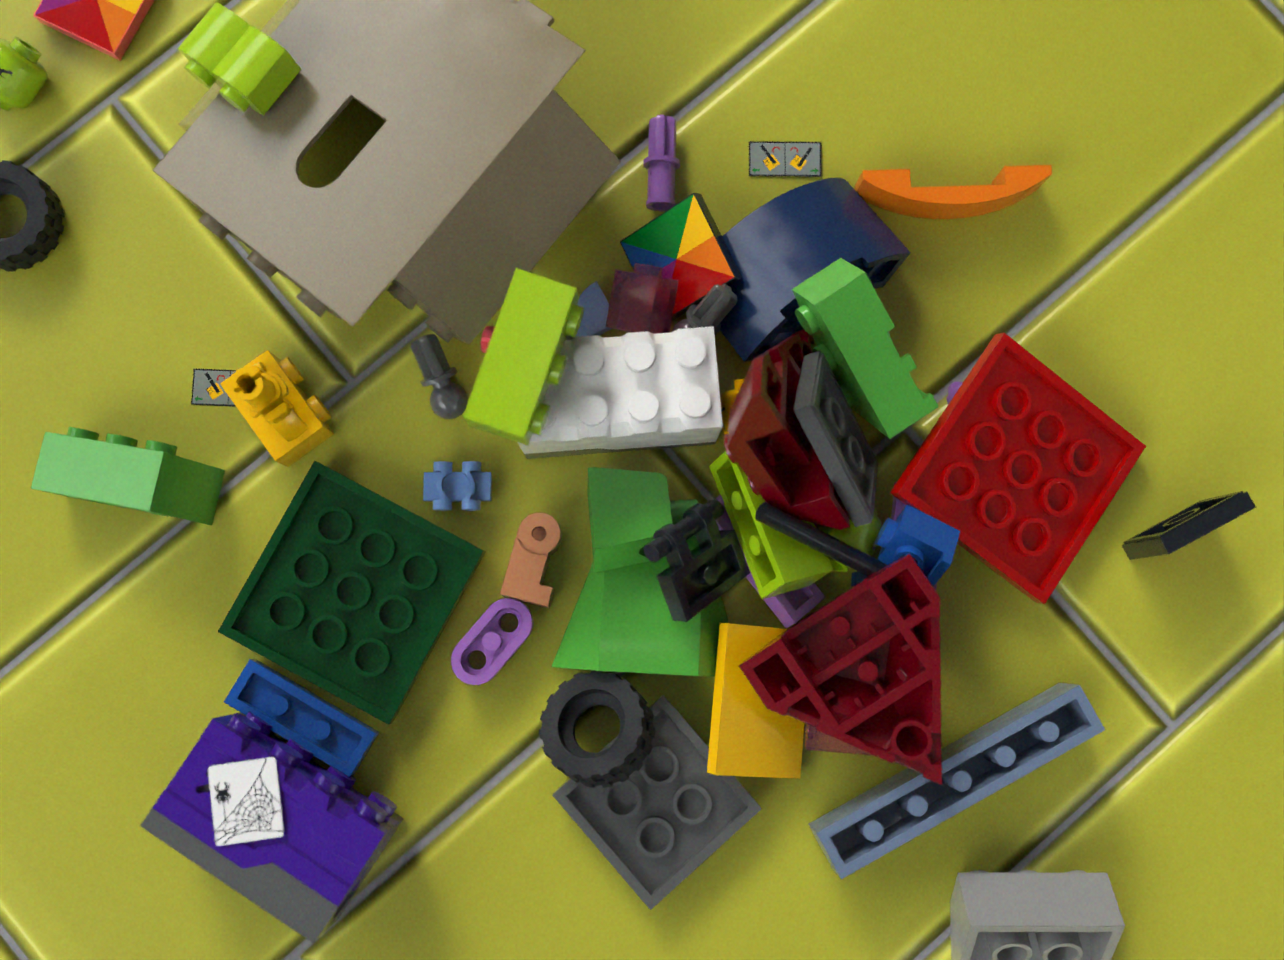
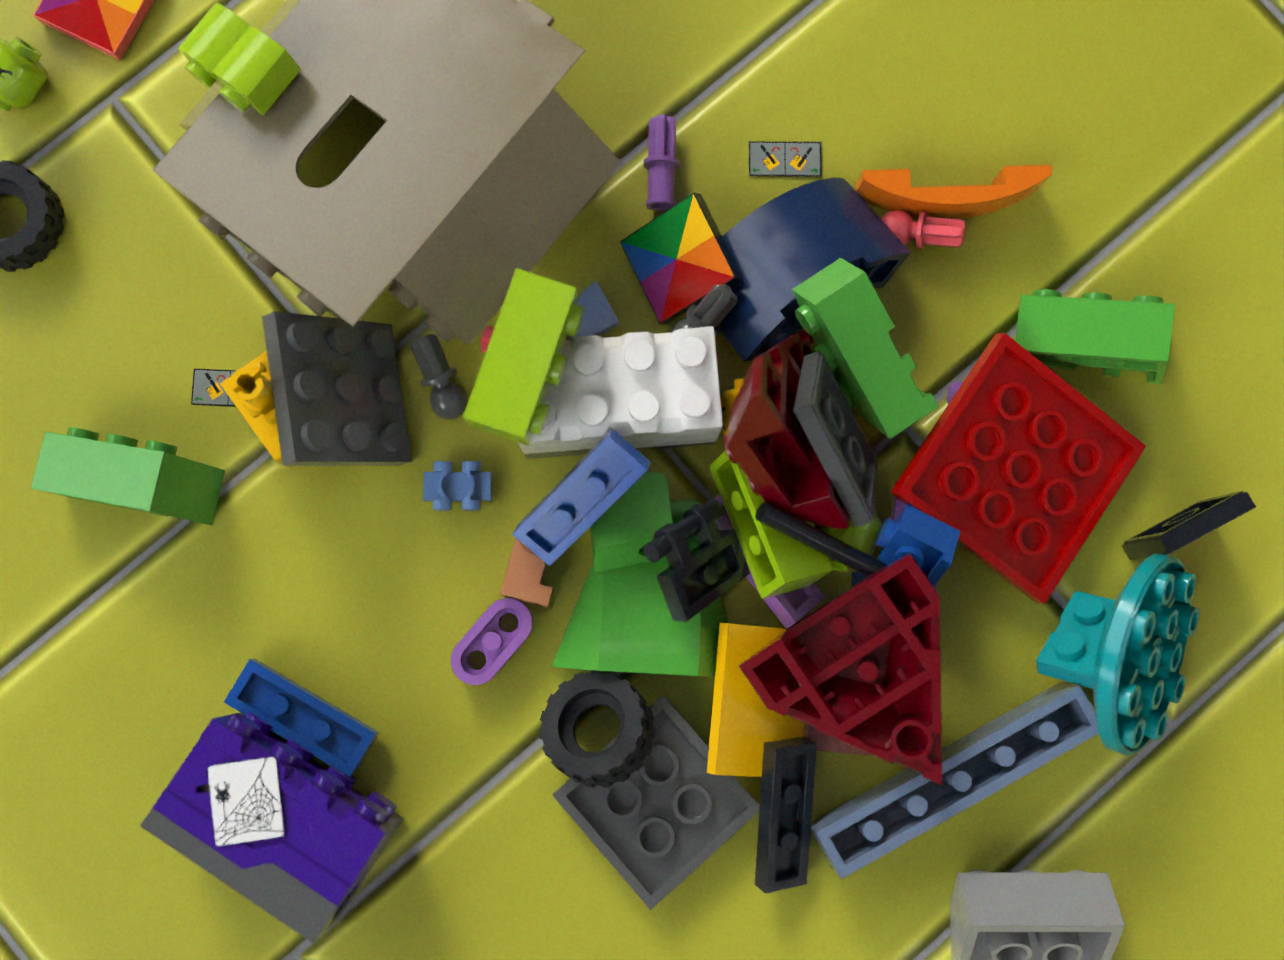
dark green plate [218,460,486,725] -> none
clear pink brick [605,263,679,334] -> none
none -> dark grey plate [262,311,412,466]
none -> blue plate [512,428,650,566]
none -> black plate [755,736,817,893]
none -> coral axle [881,210,966,250]
none -> bright green wedge [1015,289,1175,384]
none -> teal bracket [1036,554,1199,756]

